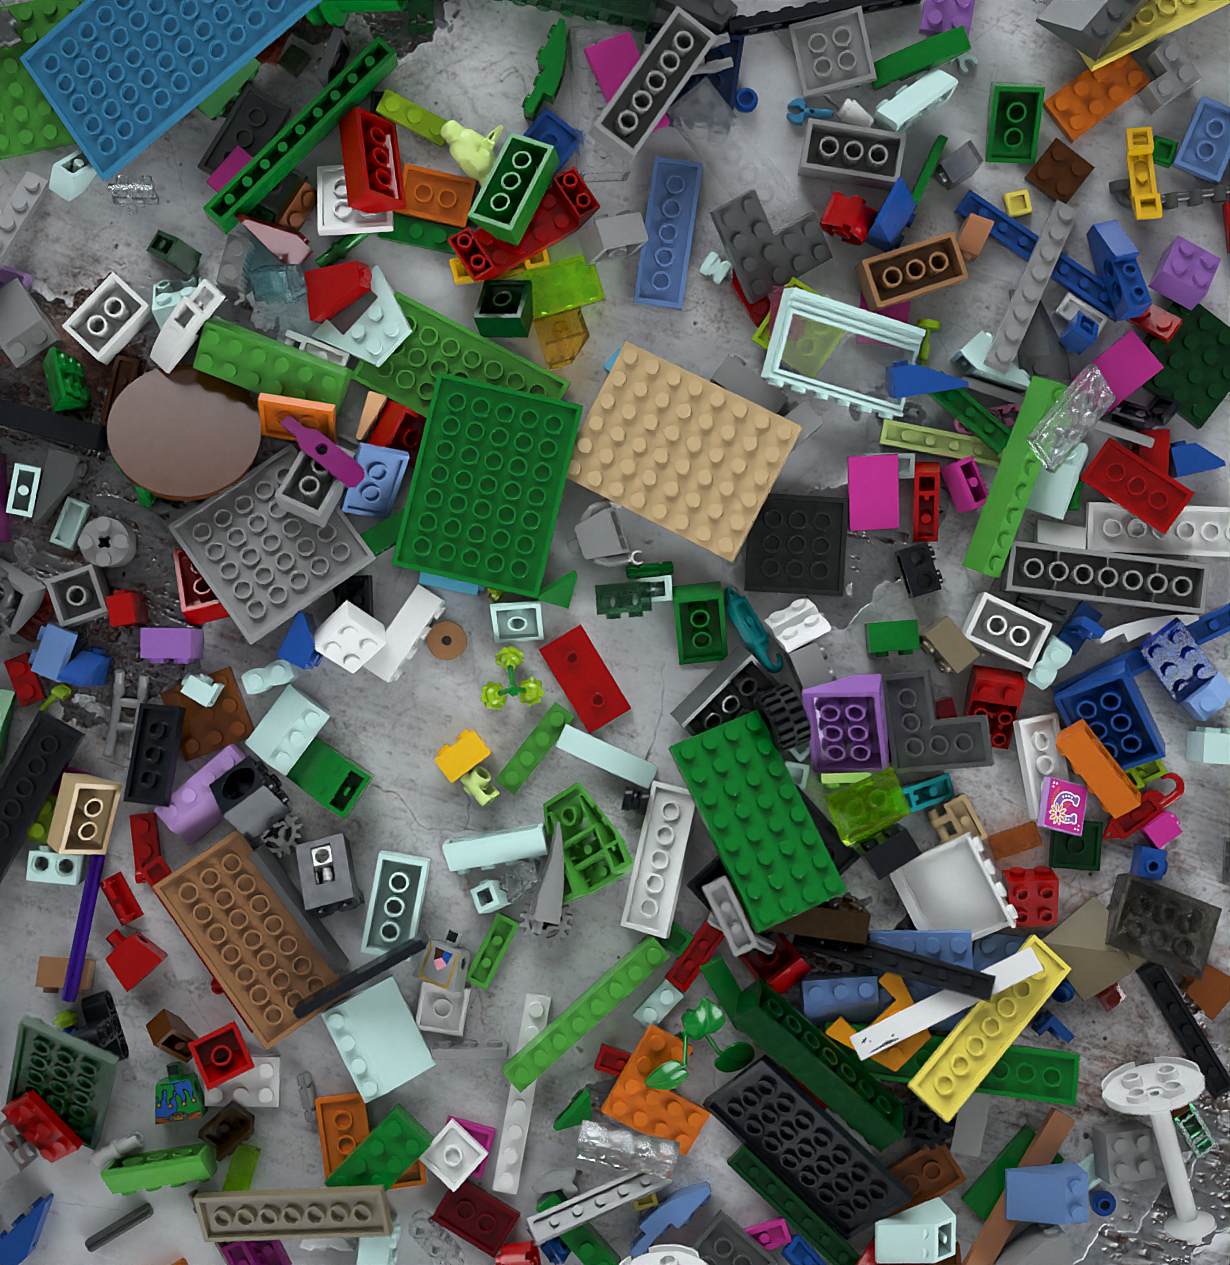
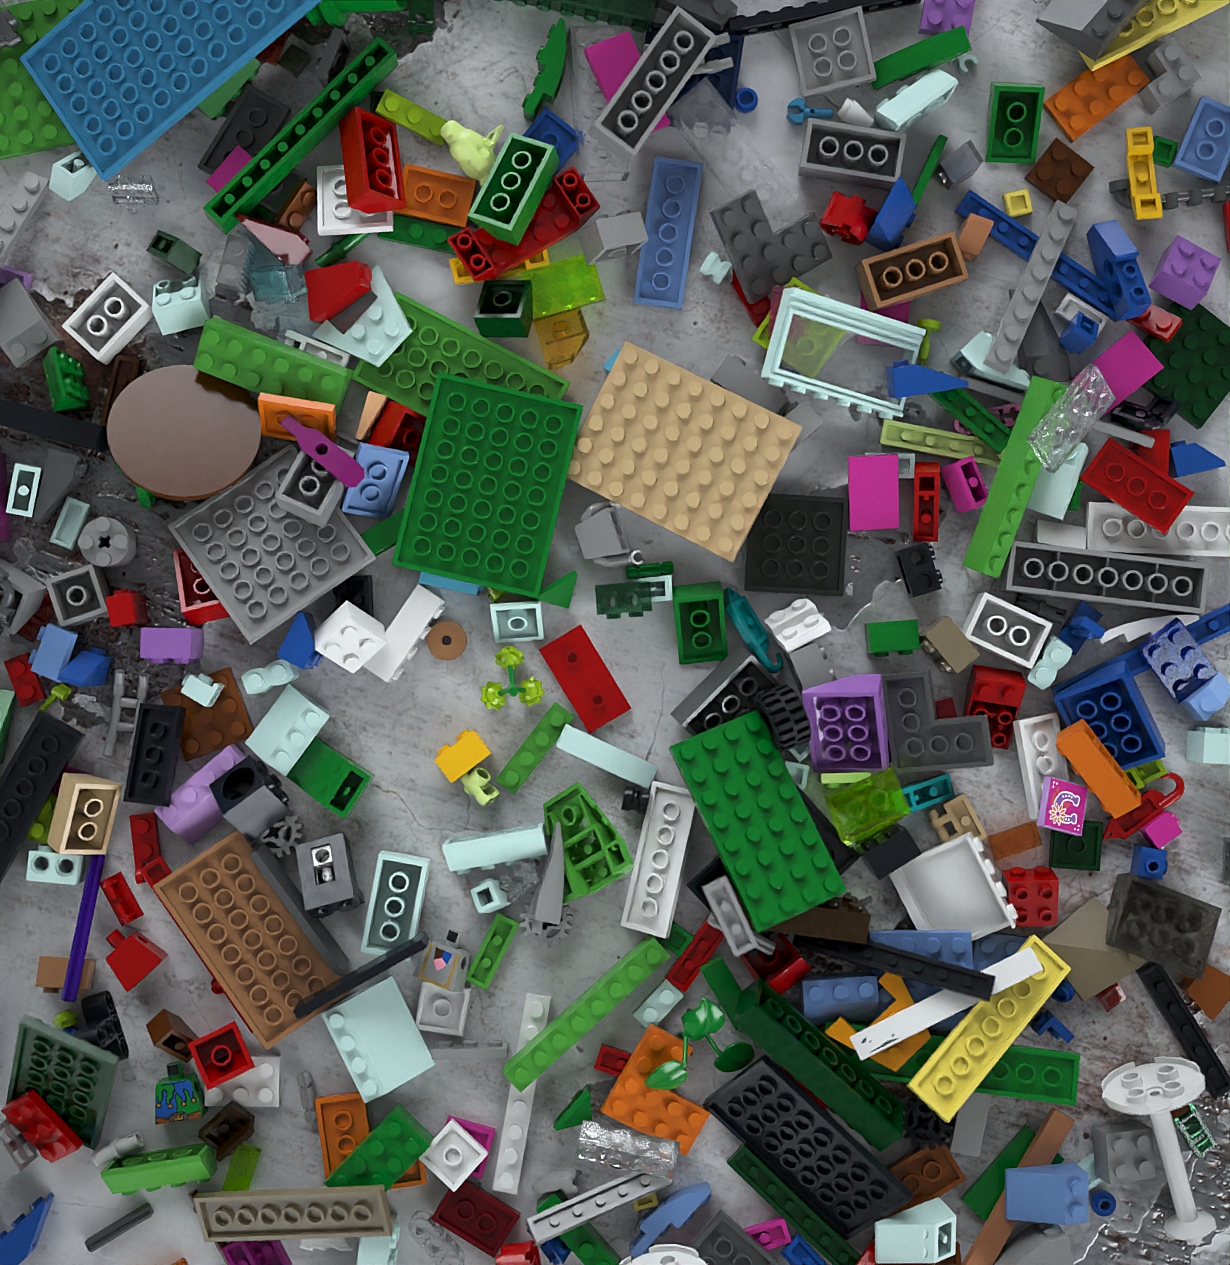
white slope [150,279,226,374] -> none

